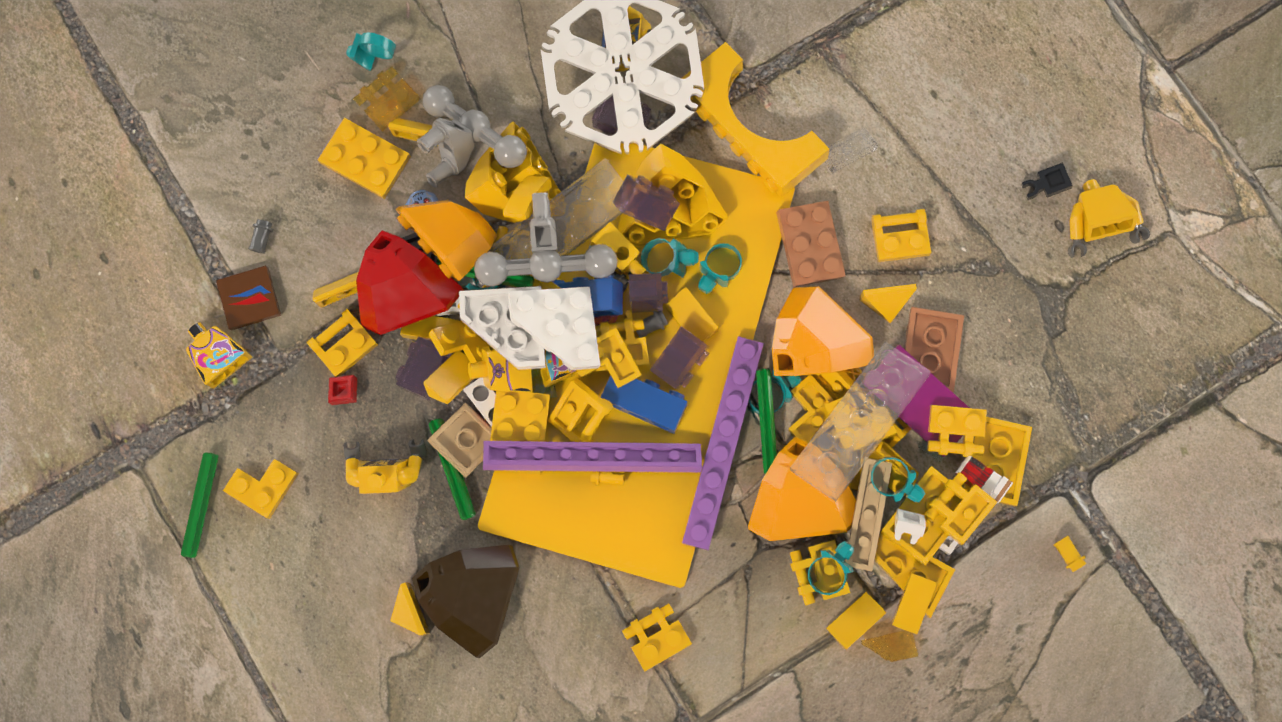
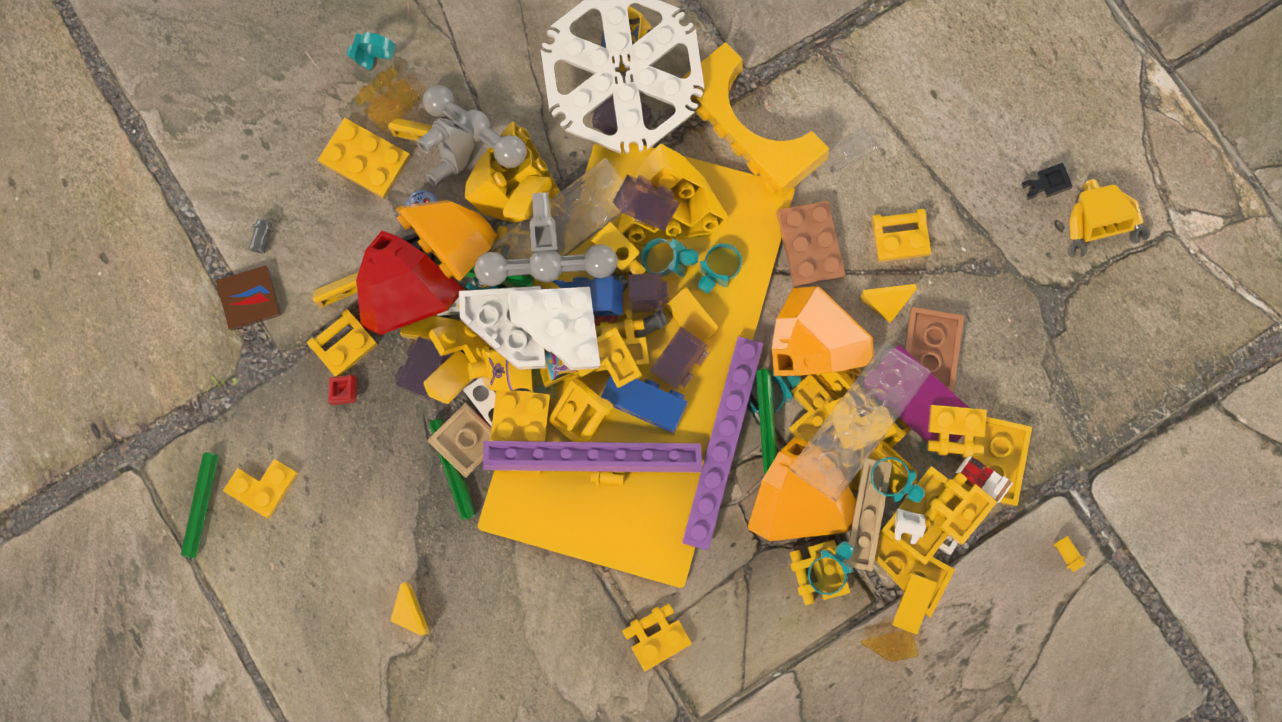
torso [186,322,253,389] -> none
yellow torso [343,439,427,494] -> none
dark brown brick [412,544,520,658] -> none
yellow slope [826,592,887,649] -> none

